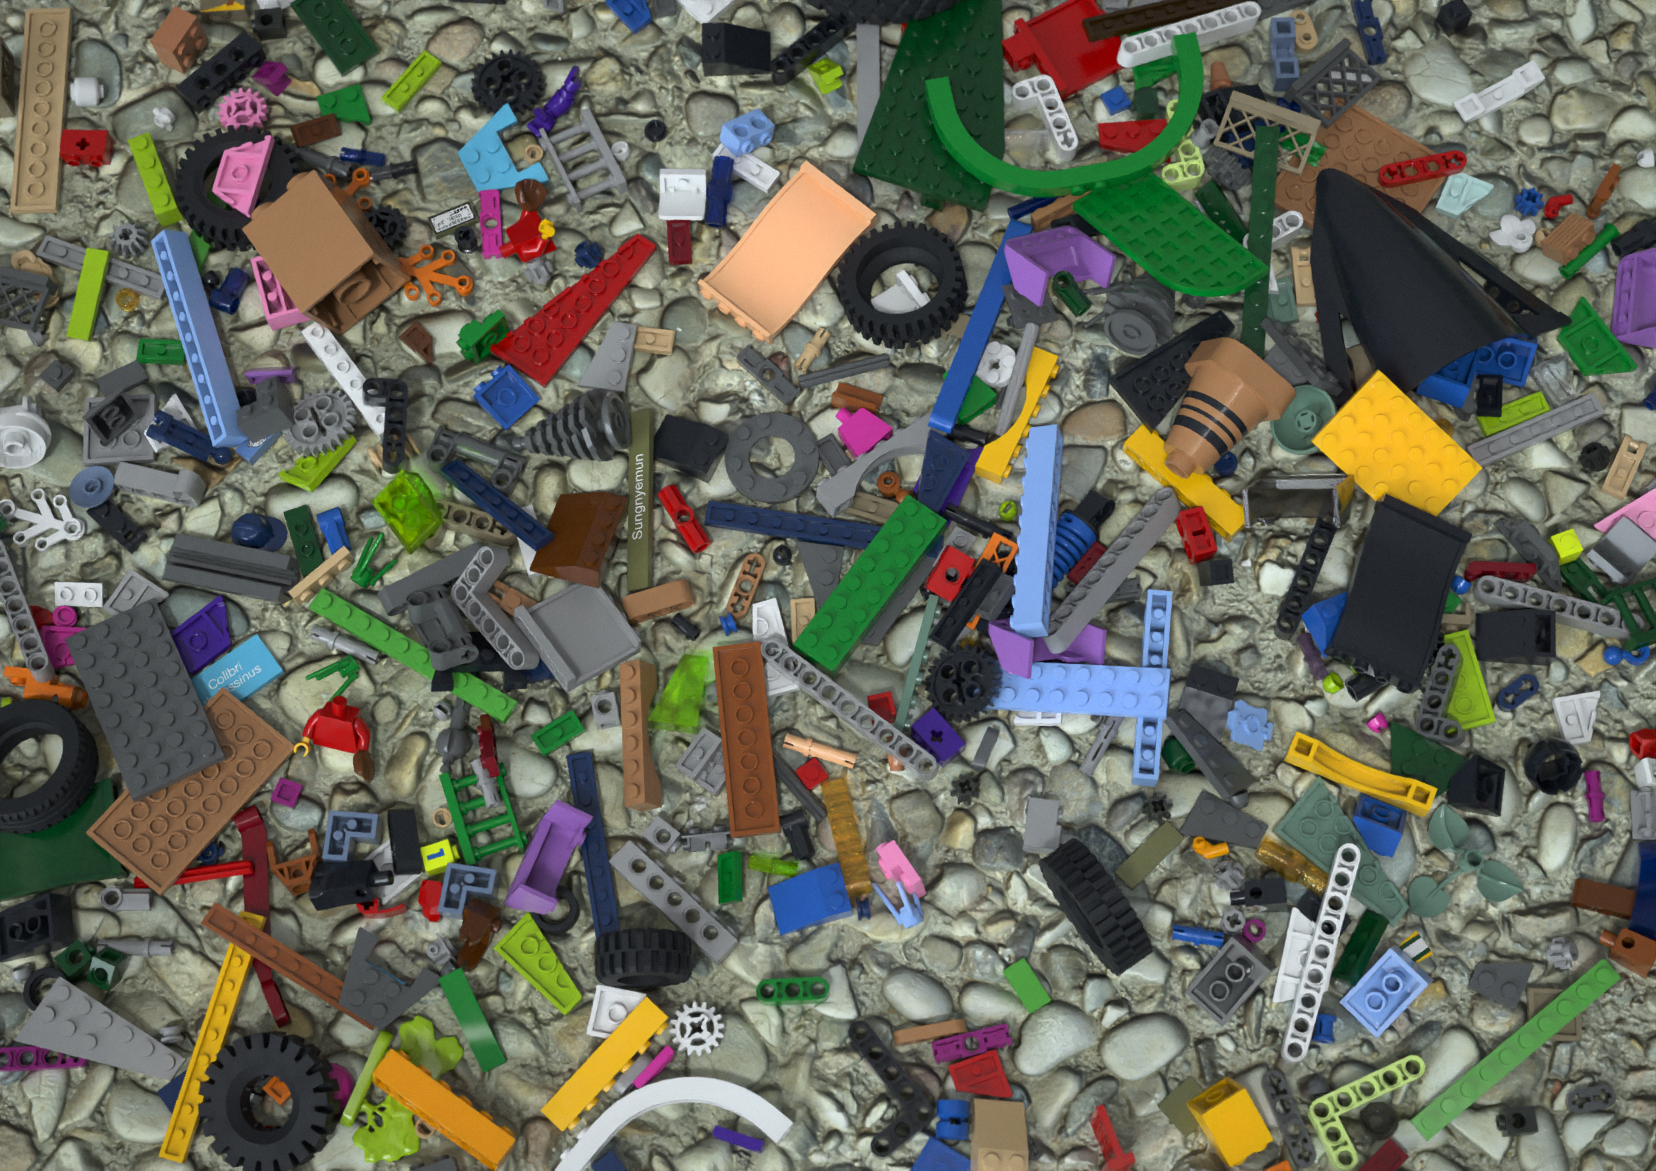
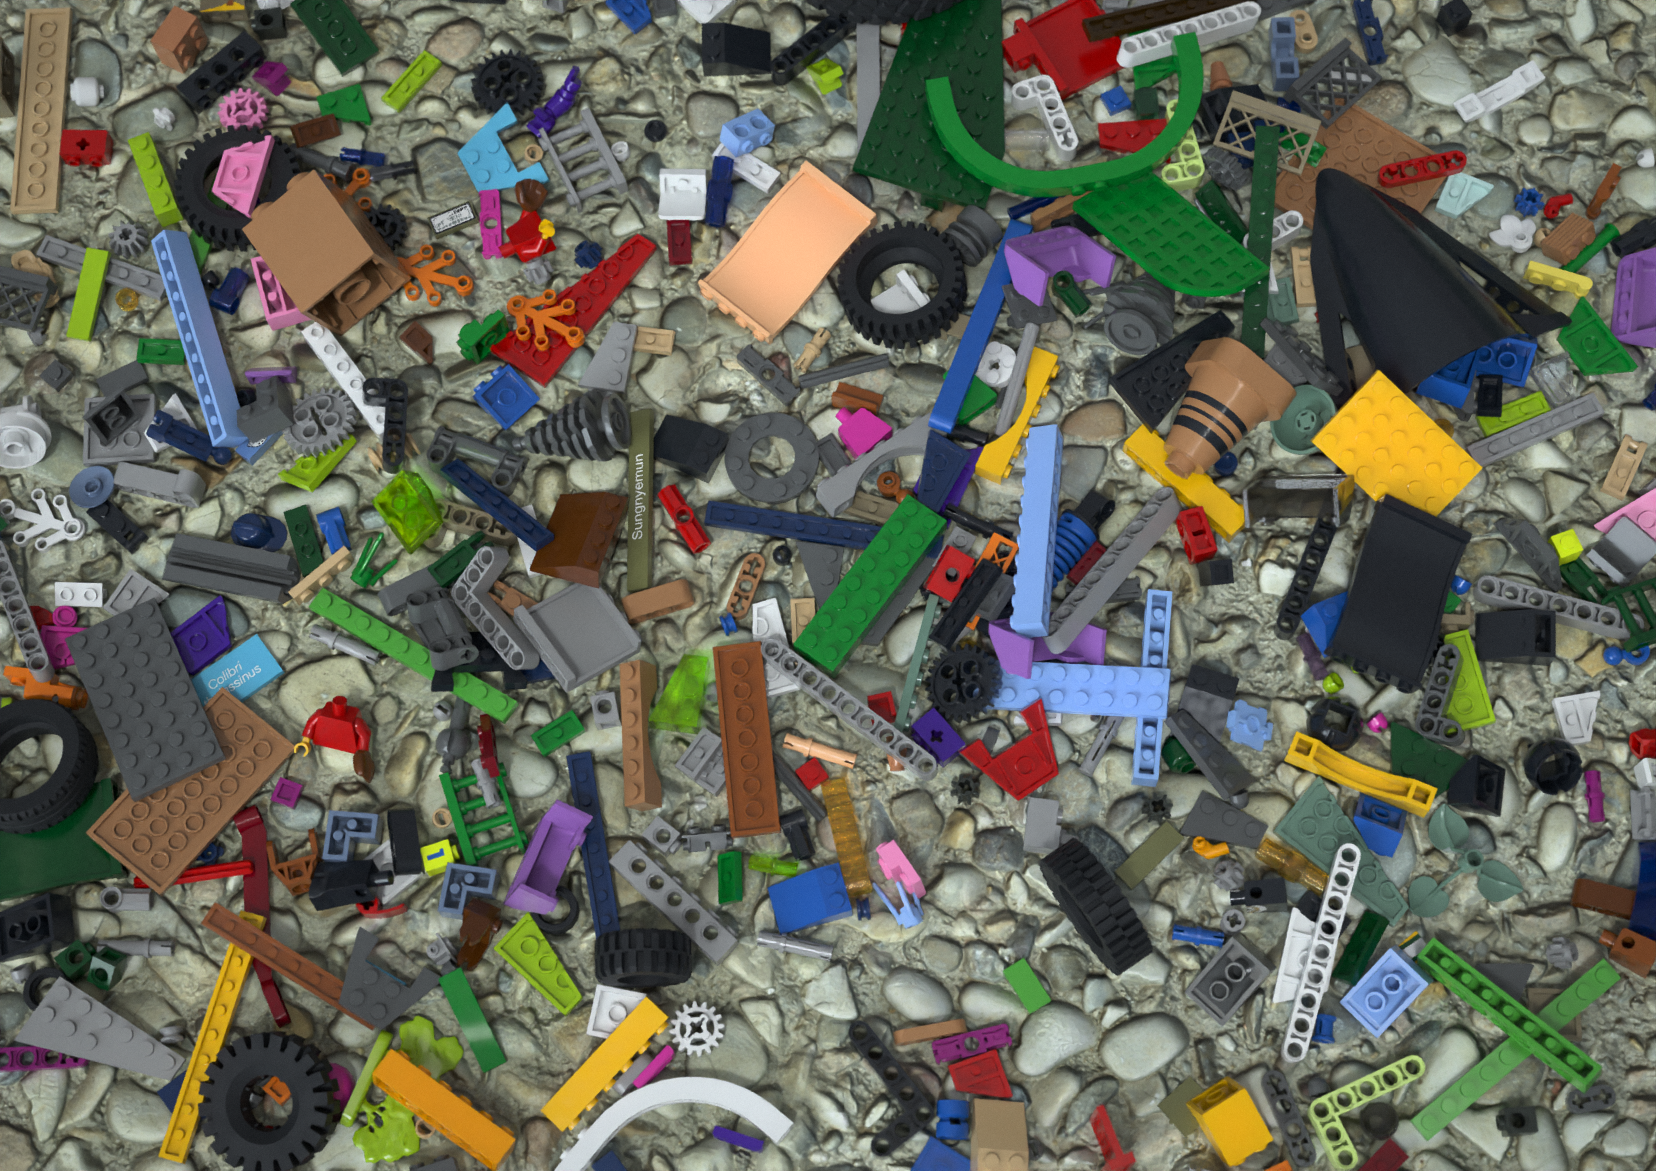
green plant [306,654,361,708] -> none
red rock [418,880,443,923] -> none
black bush [454,226,478,254] -> none
black pin [670,613,702,641] -> none
green beam [756,977,830,1006] -> none
lime hinge [998,500,1018,521] -> none
light grey bush [1190,119,1219,148] -> none
magenta bush [1242,919,1266,944] -> none
black piece [1345,673,1389,702] -> none
dark red plate [1463,561,1537,583] -> none
dark blue beam [1496,674,1539,712] -> none
pearl dark grey gear [1580,442,1612,472] -> none
none -> dark green hinge [427,531,495,589]
none -> orange plant [507,289,585,351]
none -> light grey pin [757,930,834,962]
none -> dark grey wheel [943,205,1003,267]
none -> red wing [958,698,1059,801]
none -> black piece [1306,697,1364,752]
none -> bright green brick [1417,937,1602,1094]
none -> light yellow plate [1523,260,1593,299]

